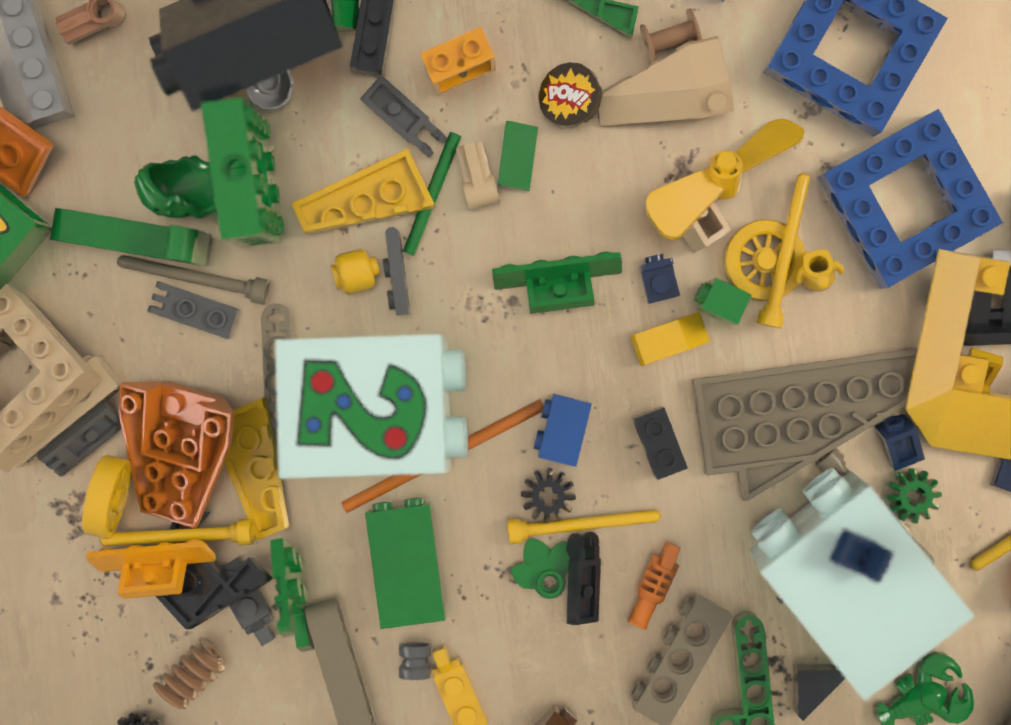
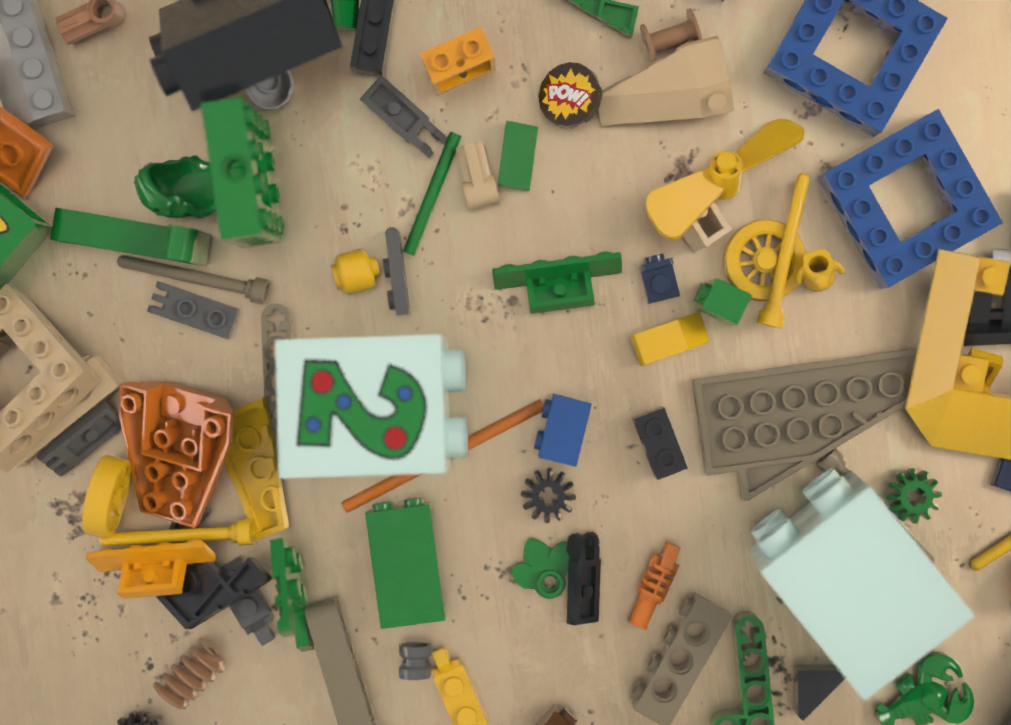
yellow wing [291,148,436,235] -> none
yellow piece [507,509,661,545] -> none
dark blue bracket [829,528,894,583] -> none
dark blue bracket [875,414,925,471] -> none

